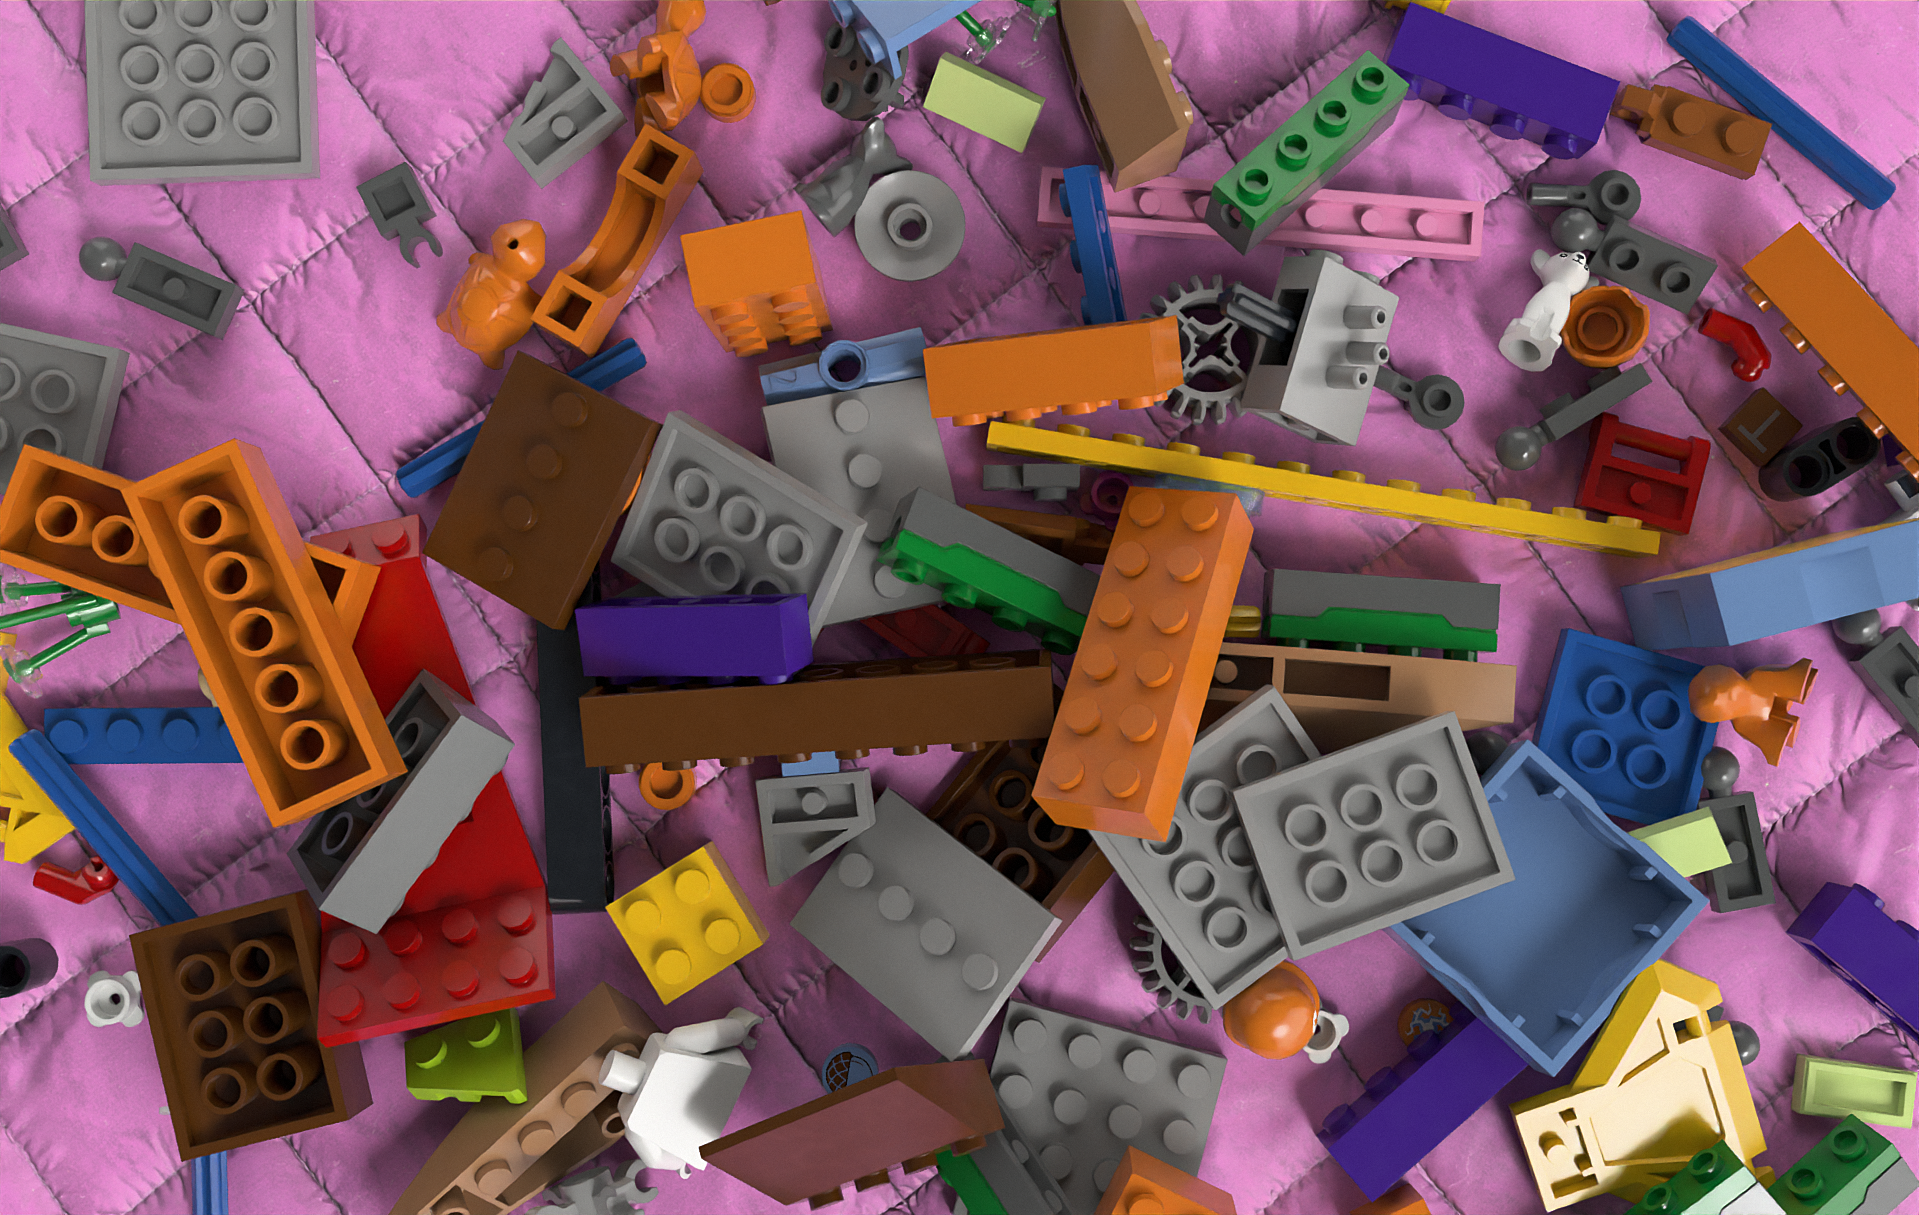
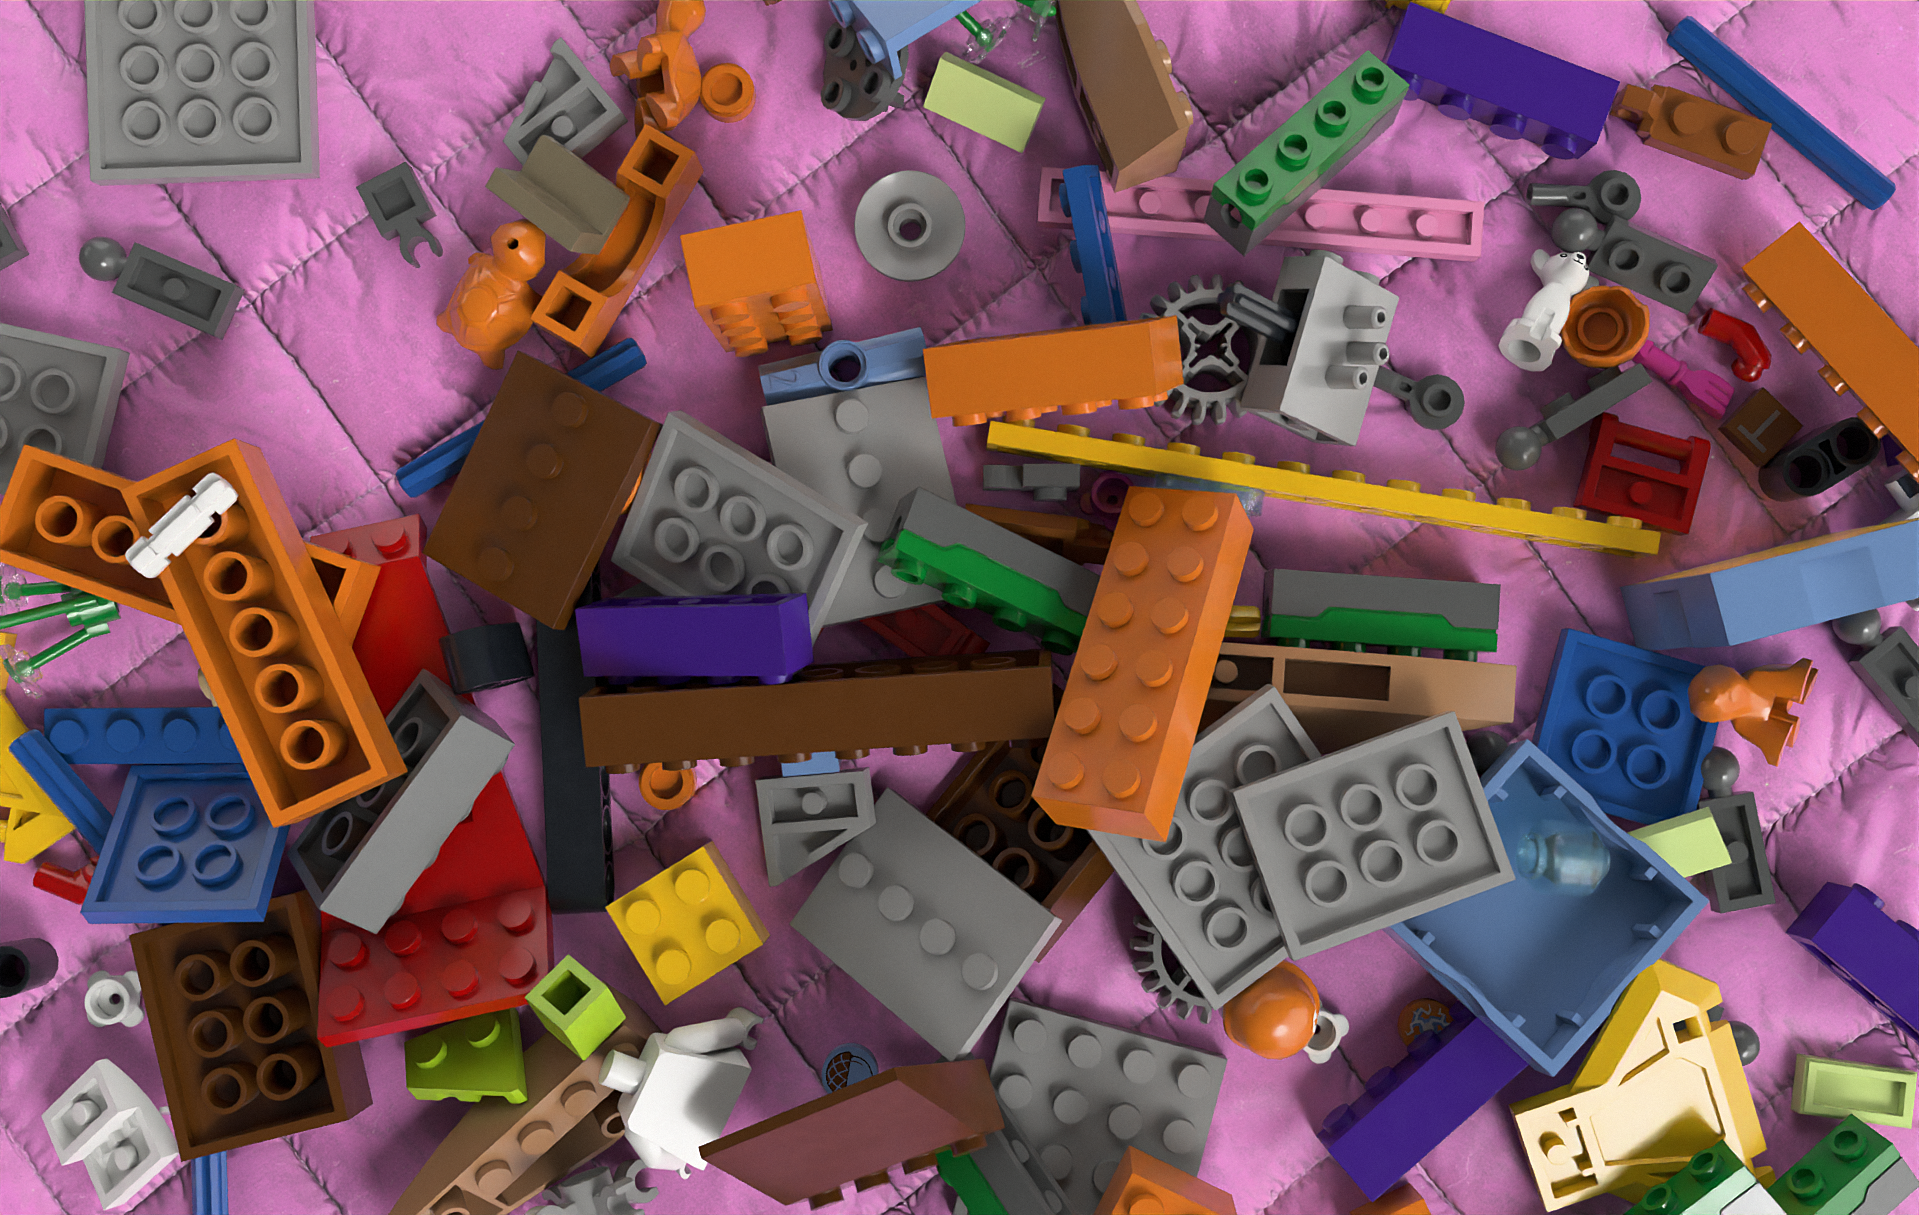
dark grey animal [793,117,913,238] -> none
none -> white slope [41,1058,179,1210]
none -> blue plate [80,763,291,924]
none -> white axle [125,472,238,578]
none -> black beam [438,622,535,696]
none -> dark tan panel [485,135,630,255]
none -> lime brick [525,954,626,1061]
none -> clear light blue head [1515,819,1610,898]
none -> dark pink piece [1632,339,1735,420]

